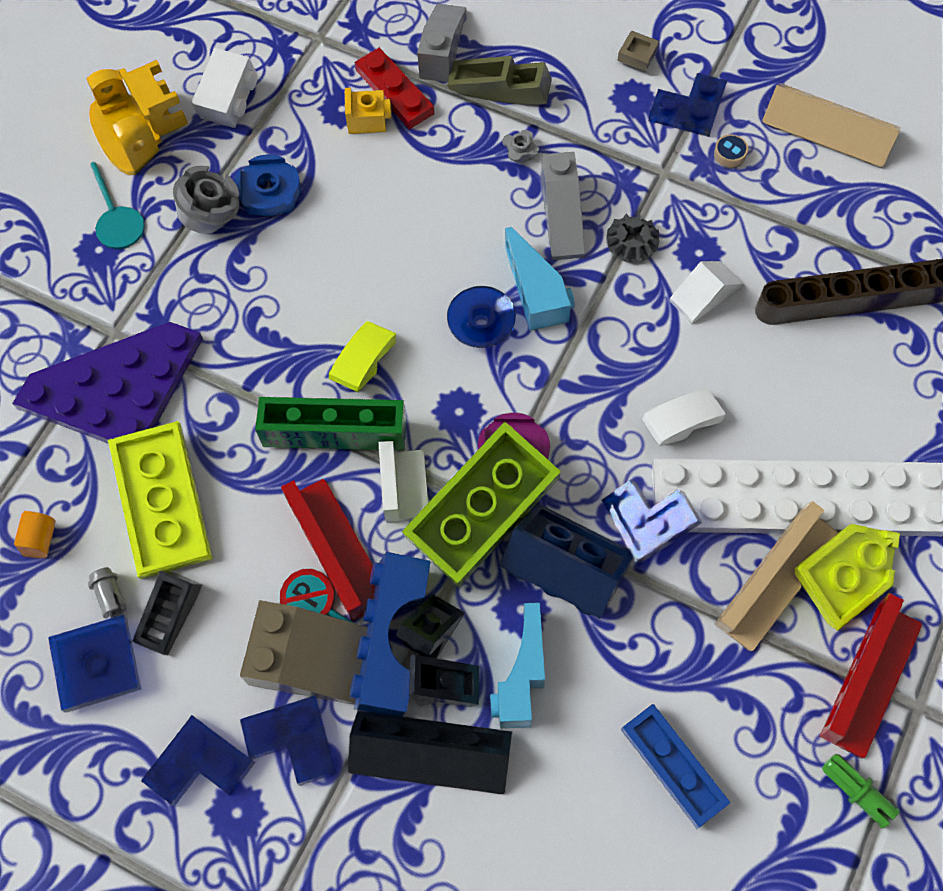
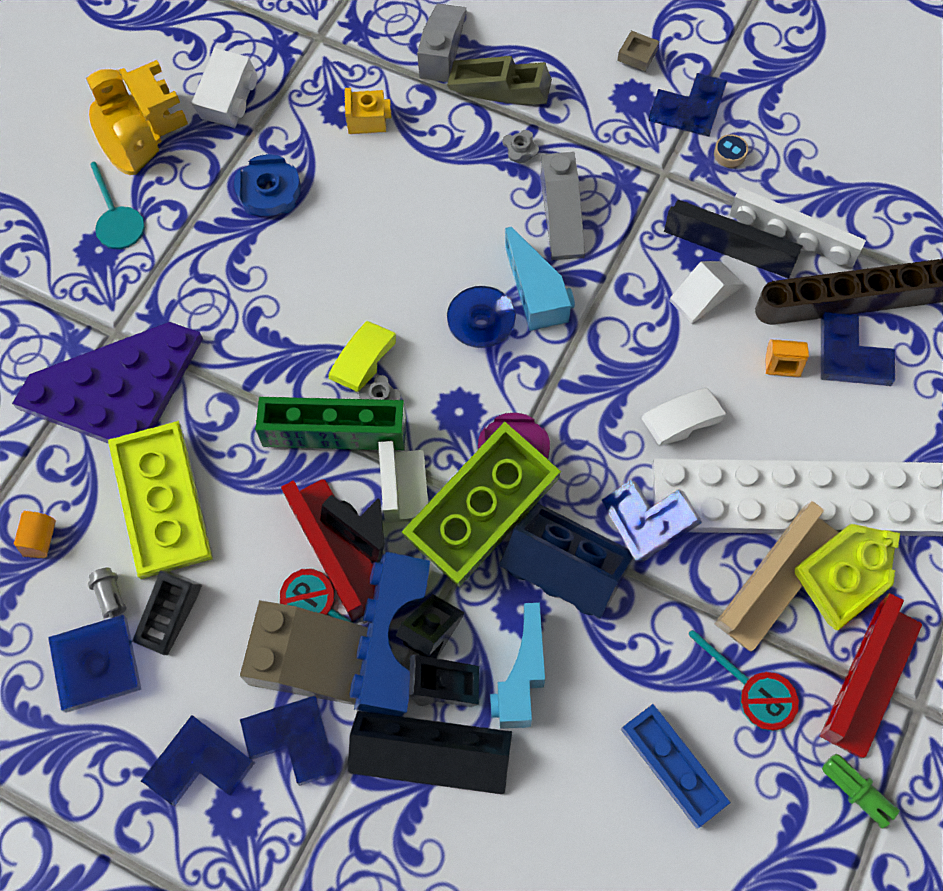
light grey cone [173,166,239,234] -> none
red plate [354,47,435,130] -> none
dark grey gear [606,213,659,262] -> none
tan panel [762,83,901,167] -> none
none -> black slope [320,495,385,563]
none -> light grey plate [359,375,401,400]
none -> black panel [664,199,803,279]
none -> piece [689,630,799,731]
none -> white plate [729,187,866,268]
none -> light orange brick [766,339,809,377]
none -> clear blue plate [821,312,895,386]

